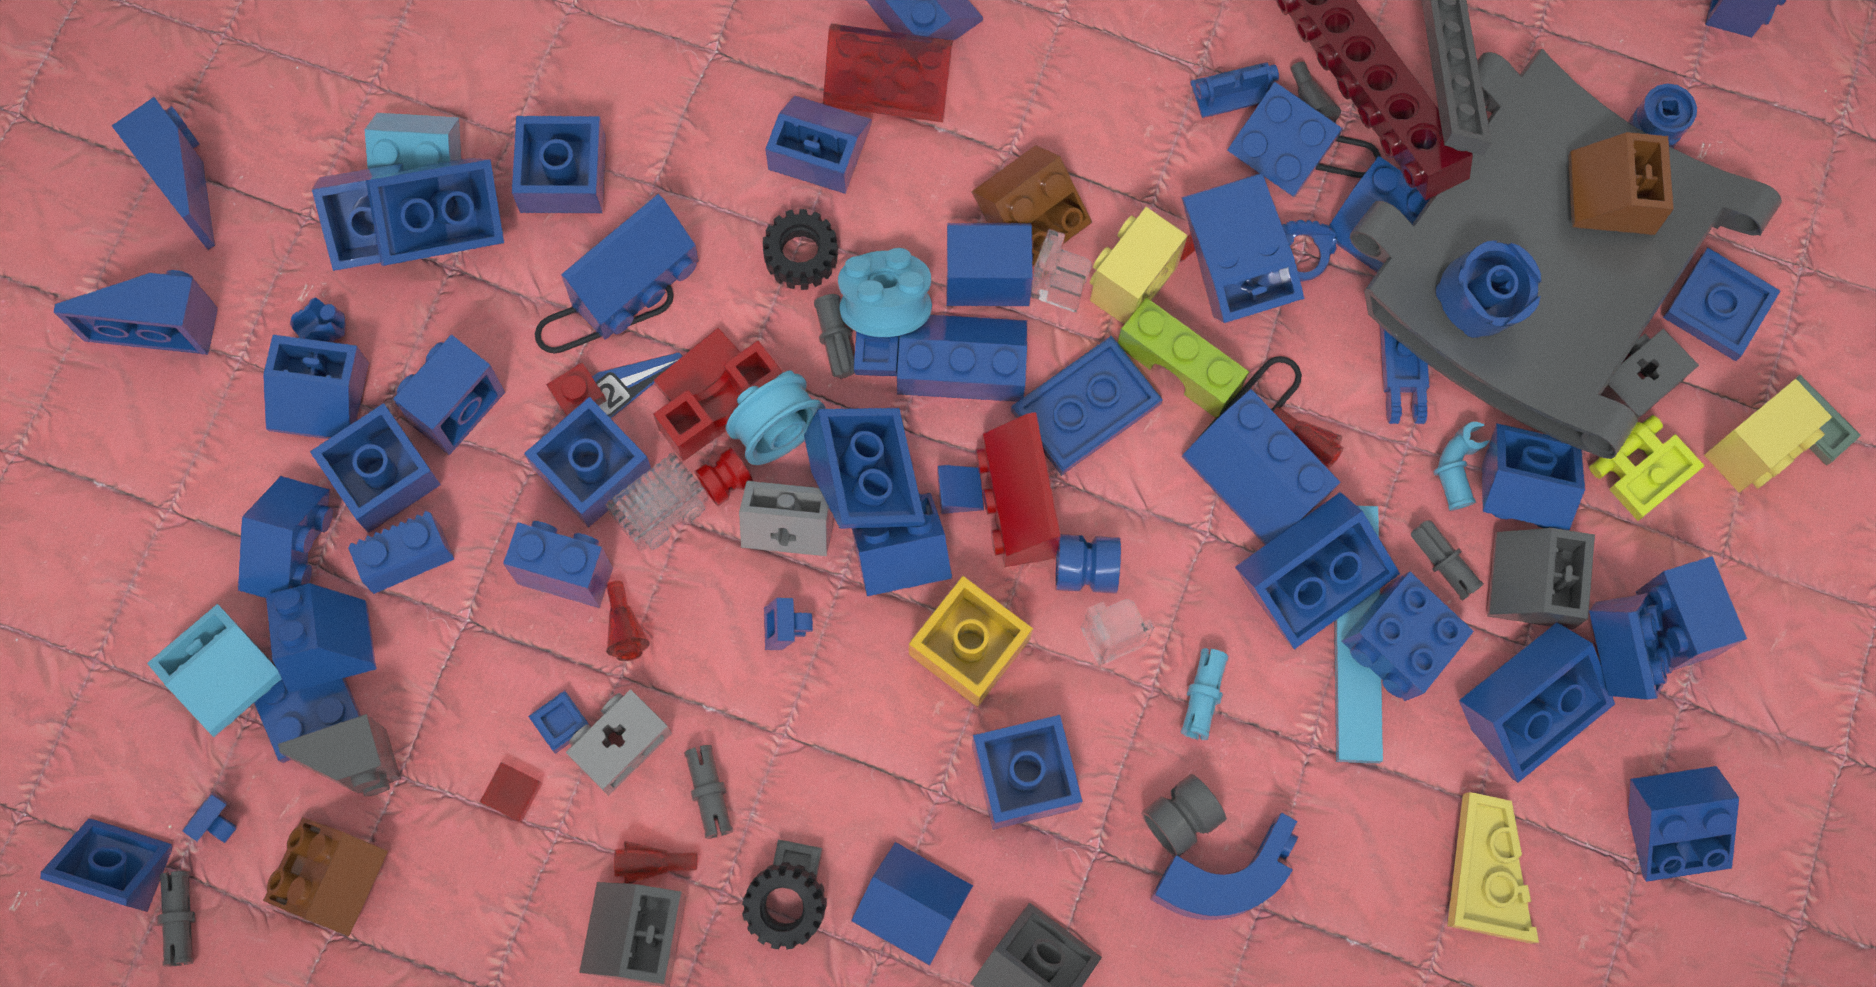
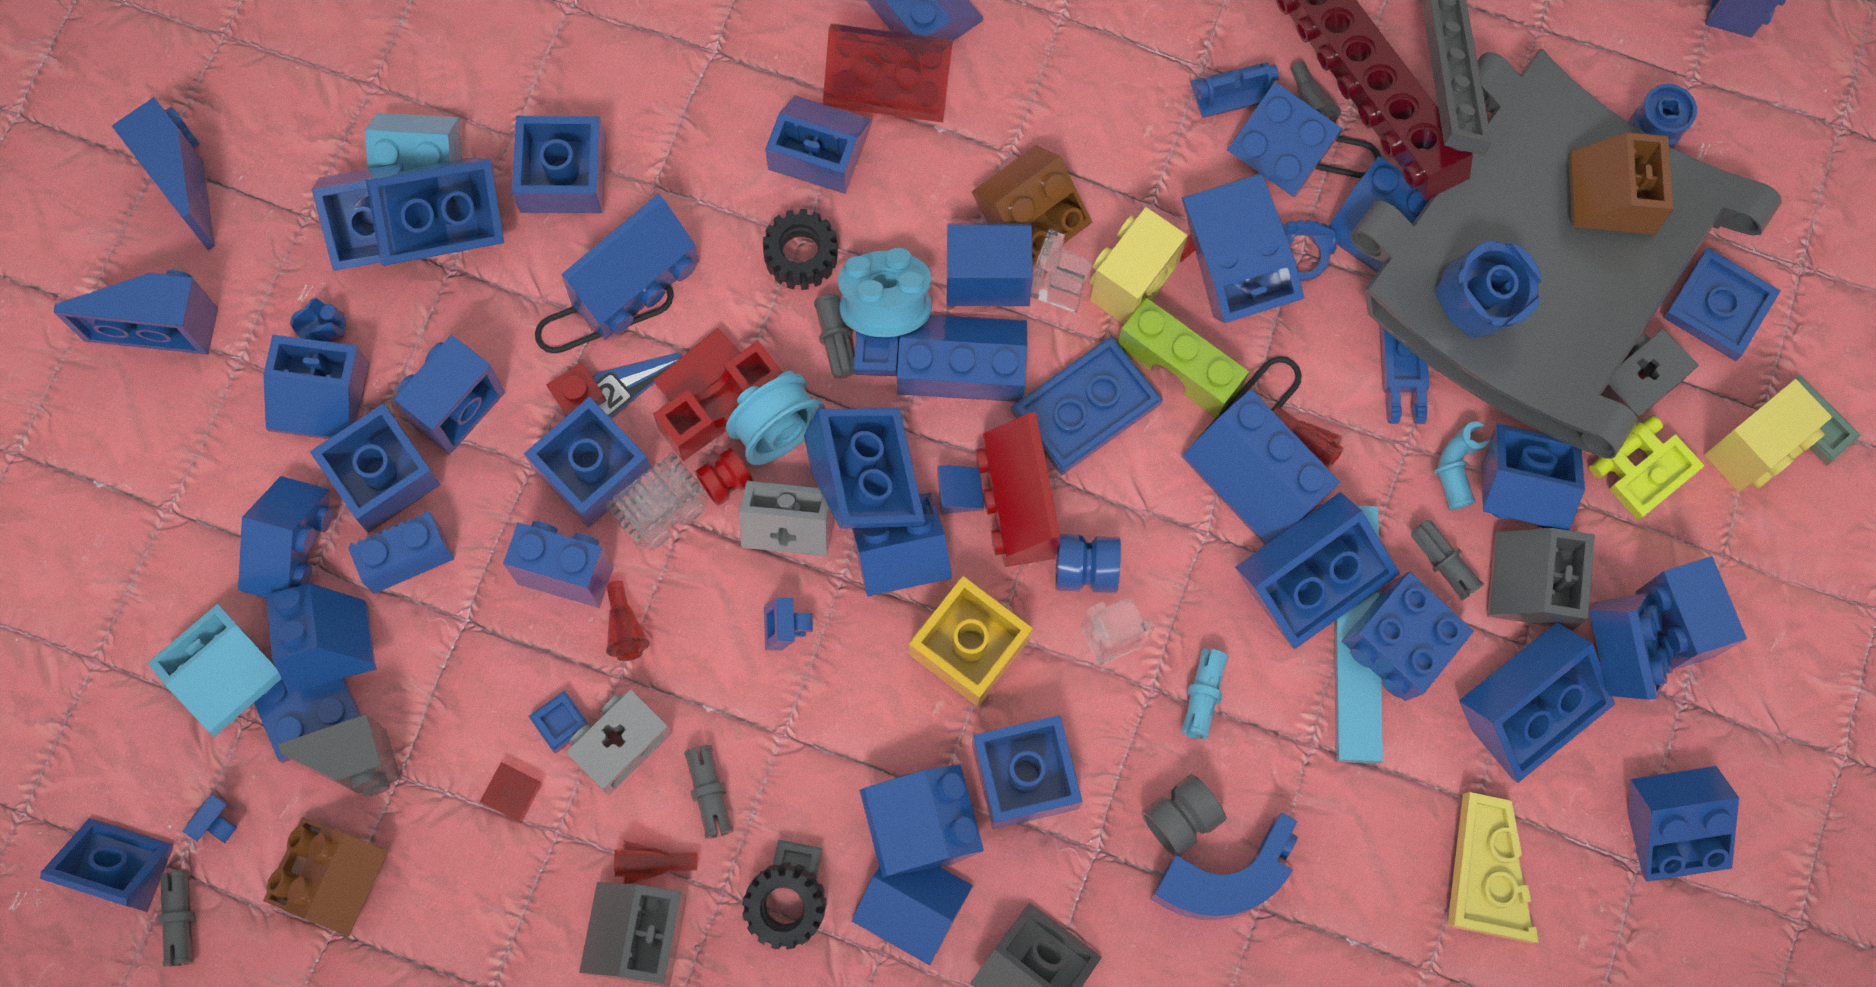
none -> blue slope [859,764,984,878]

